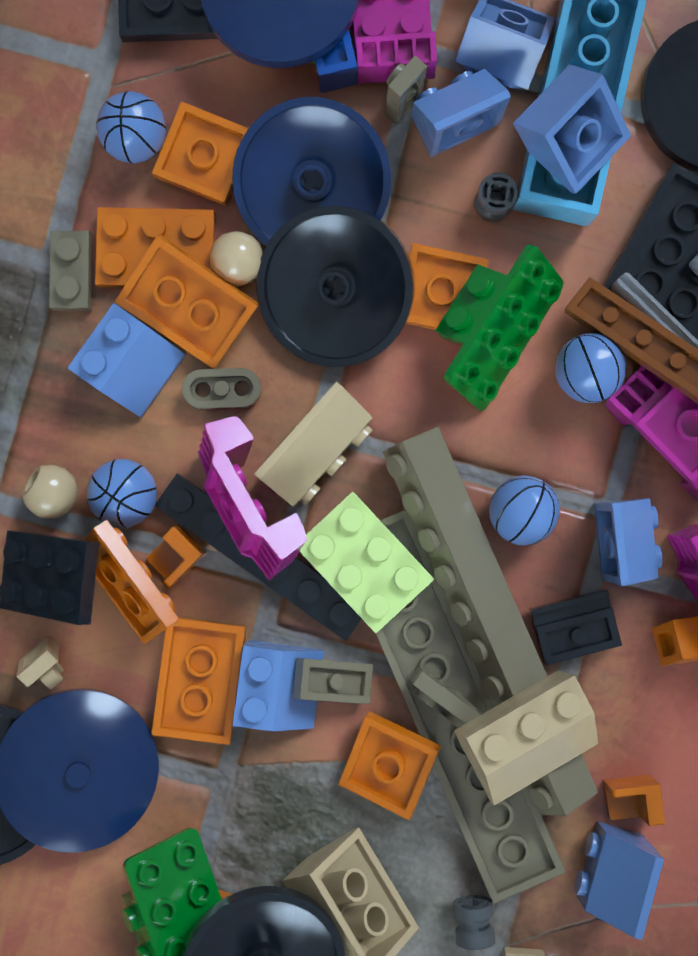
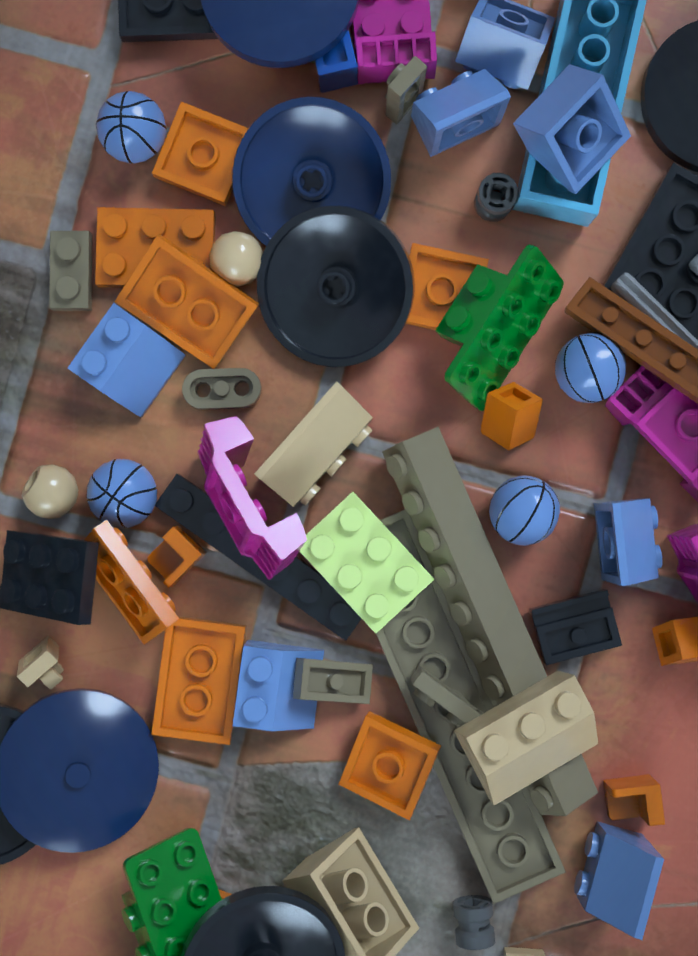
none -> orange panel [481,382,543,451]

